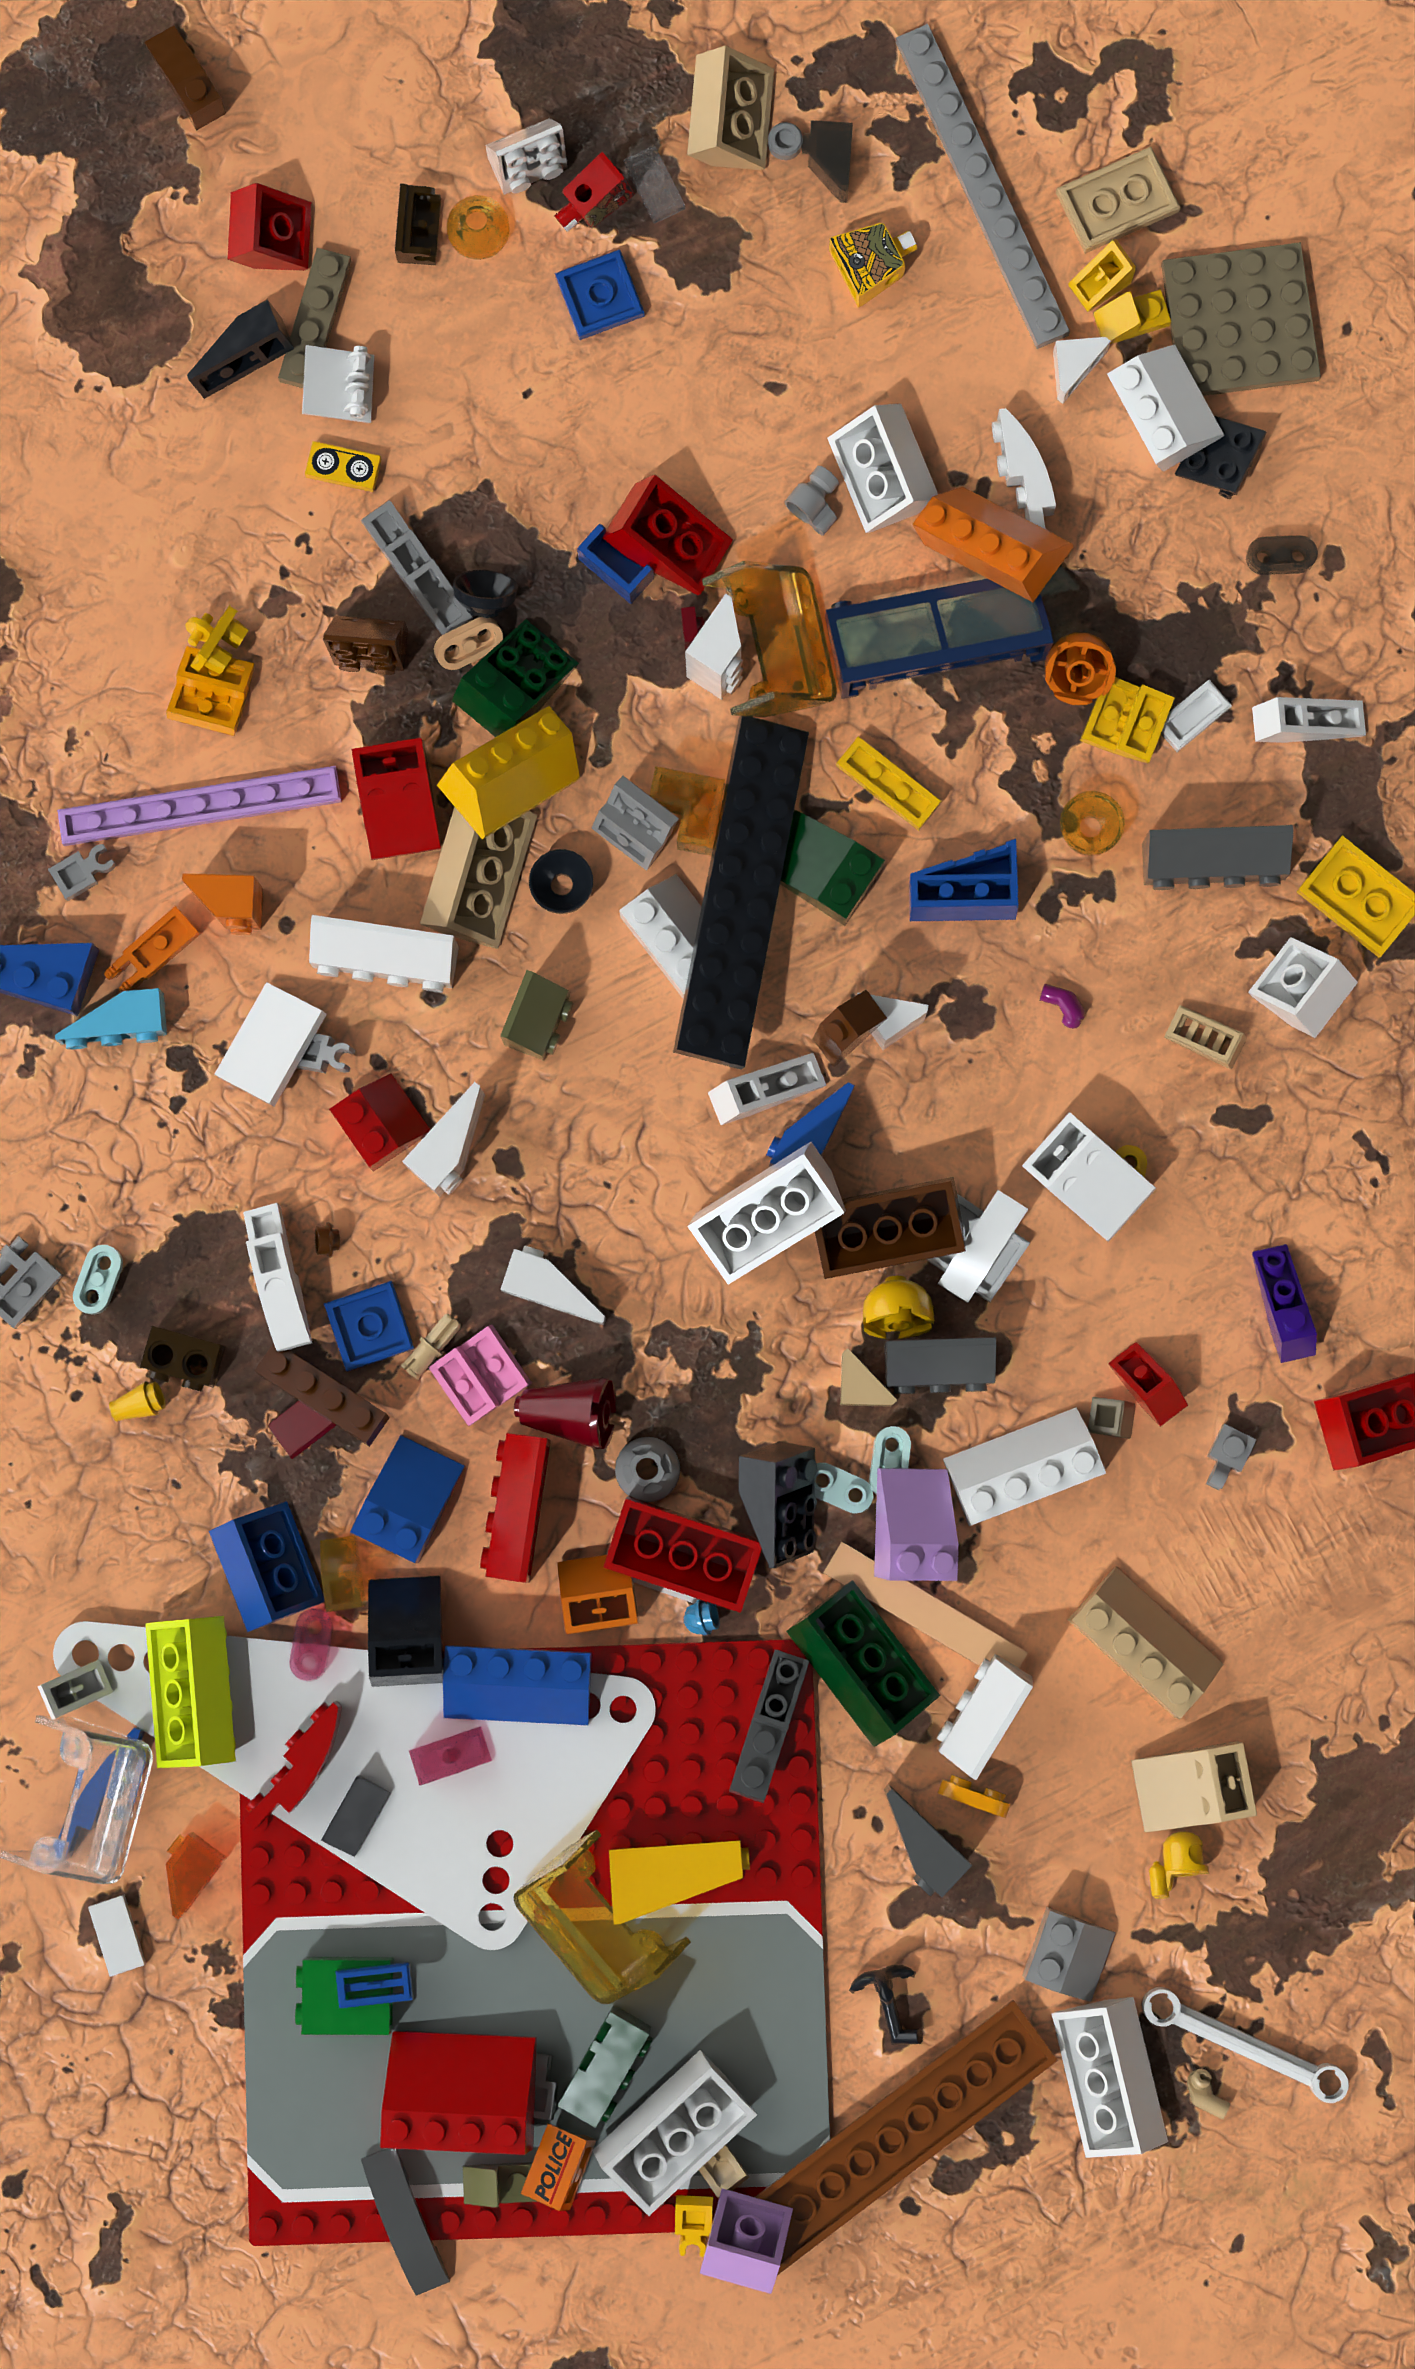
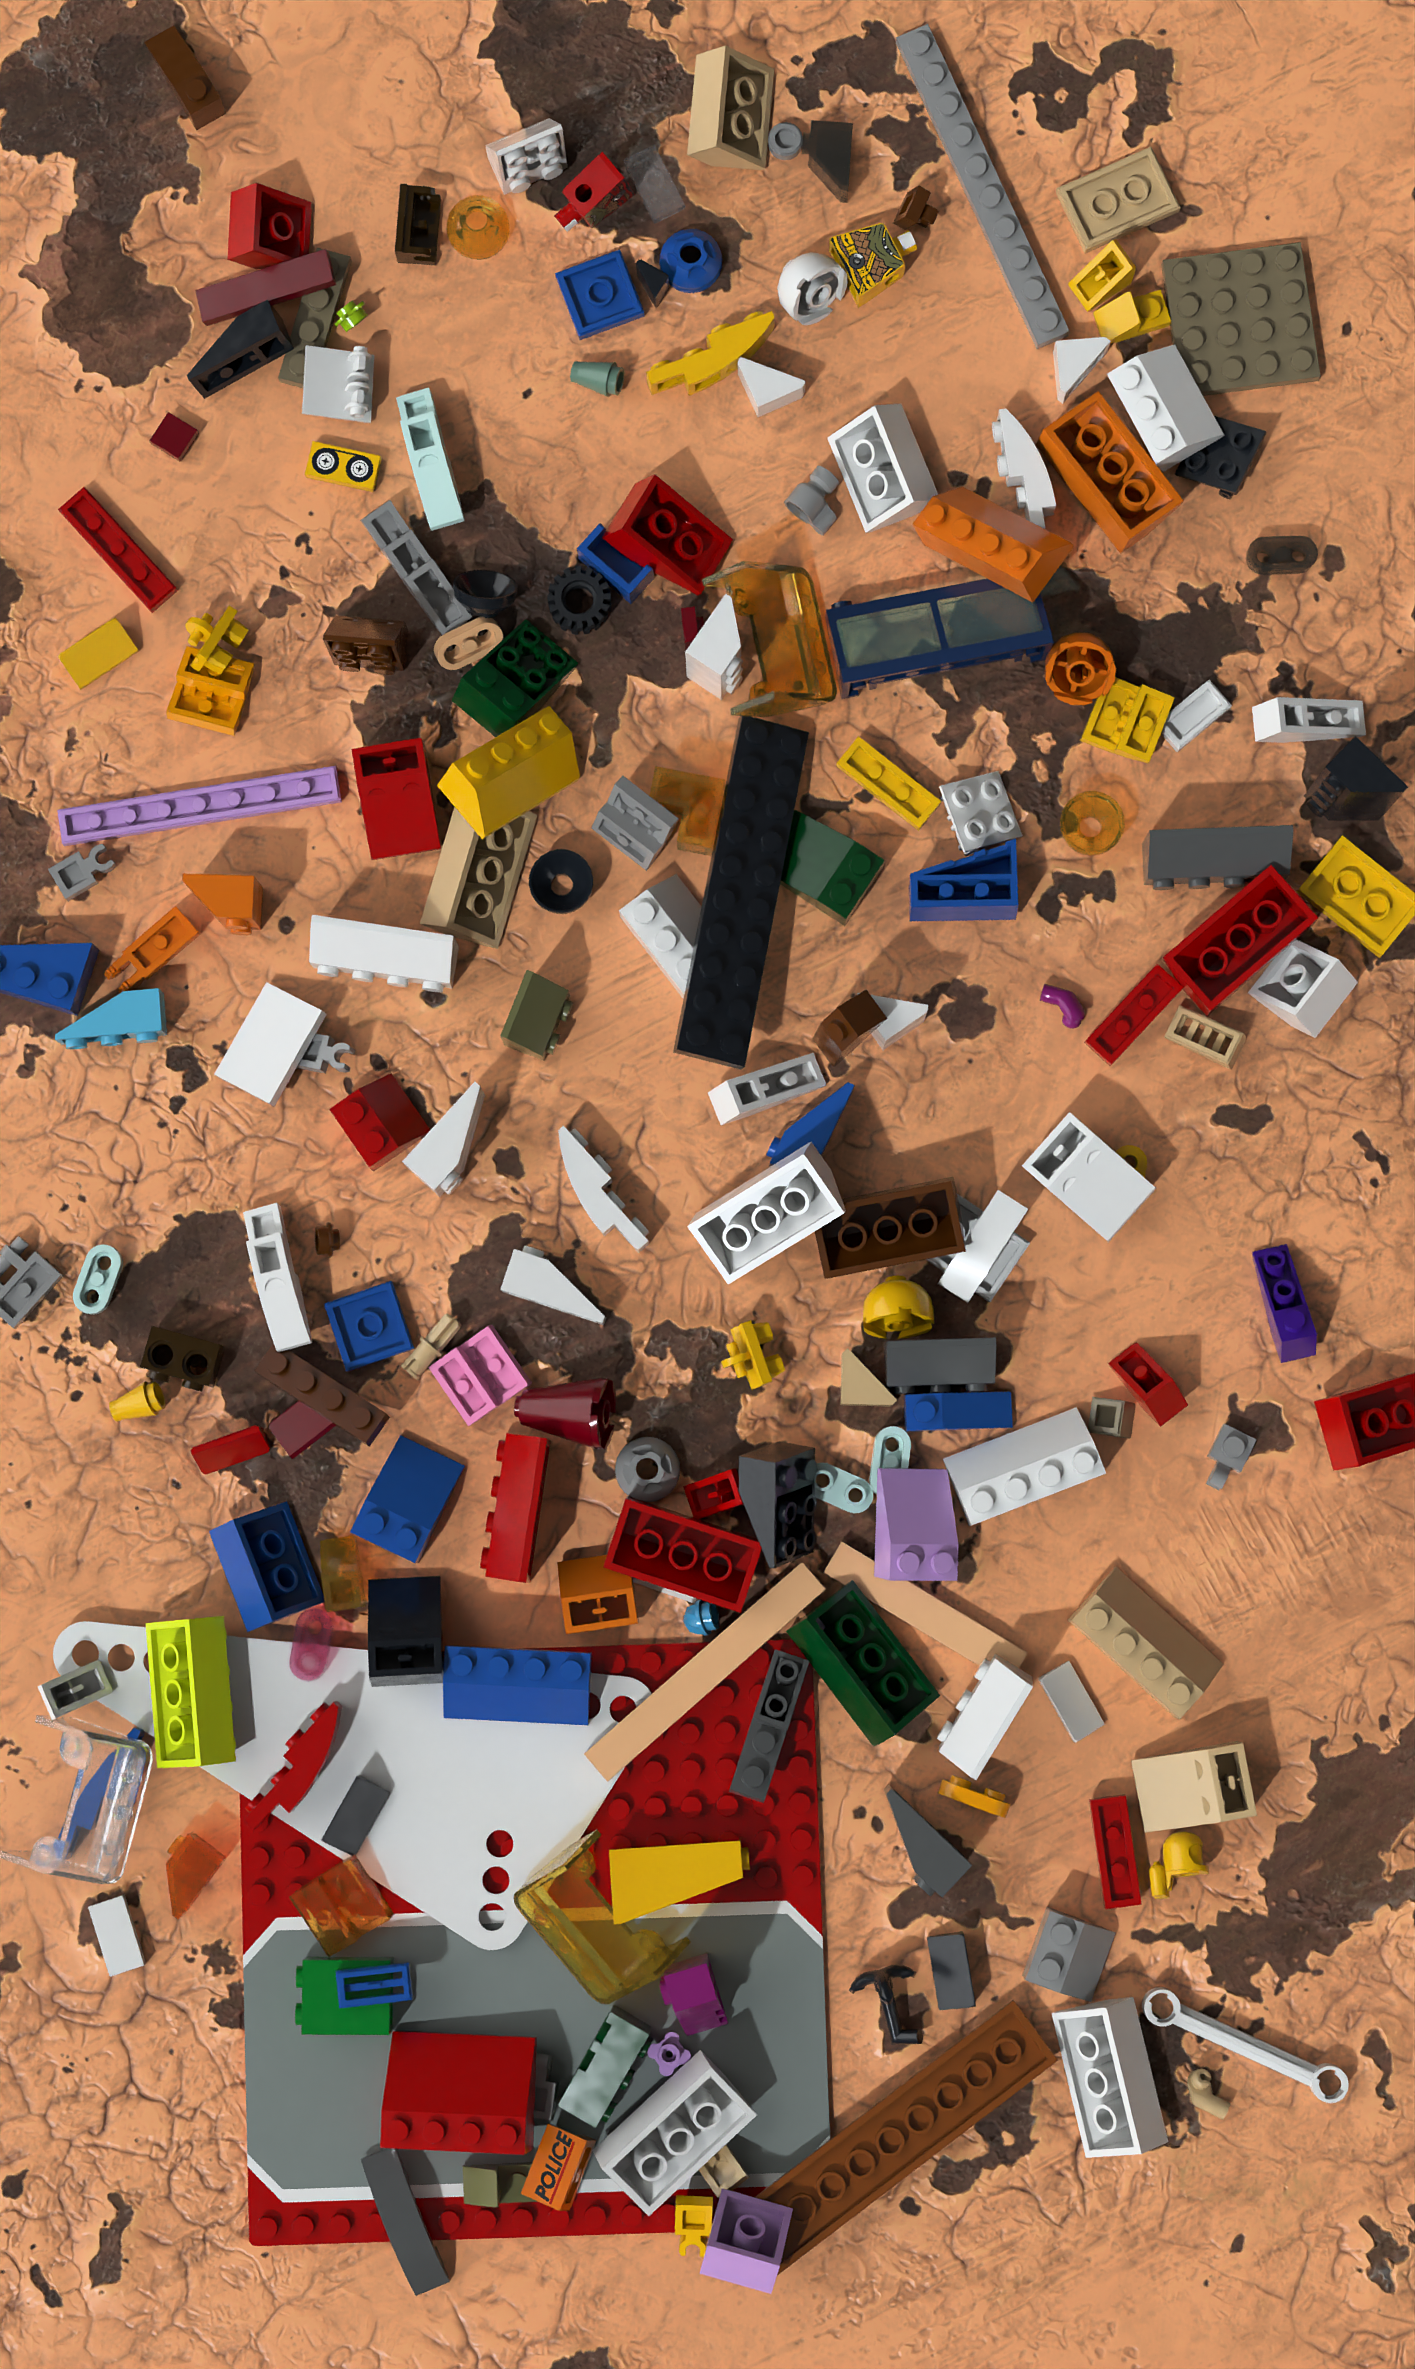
clear pink slope [409,1726,492,1786] -> none
none -> red tile [58,487,178,613]
none -> yellow slope [58,617,139,690]
none -> dark red tile [149,412,199,462]
none -> red slope [190,1425,270,1474]
none -> dark red tile [195,249,336,326]
none -> clear orange slope [289,1854,394,1957]
none -> lime plate [335,300,368,332]
none -> light aqua slope [396,387,465,531]
none -> black tyre [547,566,612,635]
none -> white slope [558,1125,649,1253]
none -> sand green cone [570,361,624,397]
none -> light nougat tile [584,1562,826,1782]
none -> black slope [636,259,669,308]
none -> yellow slope [646,311,775,396]
none -> lavender plate [647,2032,691,2076]
none -> blue piece [659,229,722,293]
none -> magenta wedge [659,1953,729,2036]
none -> red slope [683,1468,744,1519]
none -> yellow hips [721,1320,785,1390]
none -> white slope [738,357,806,417]
none -> white cylinder [777,252,848,326]
none -> reddish brown tile [893,186,939,230]
none -> blue slope [903,1392,1013,1432]
none -> black slope [927,1931,976,2010]
none -> white hinge [939,771,1022,856]
none -> orange slope [1036,391,1184,554]
none -> white slope [1038,1661,1105,1743]
none -> red plate [1084,964,1184,1066]
none -> red plate [1089,1794,1142,1909]
none -> red slope [1163,865,1318,1017]
none -> black slope [1304,736,1408,821]

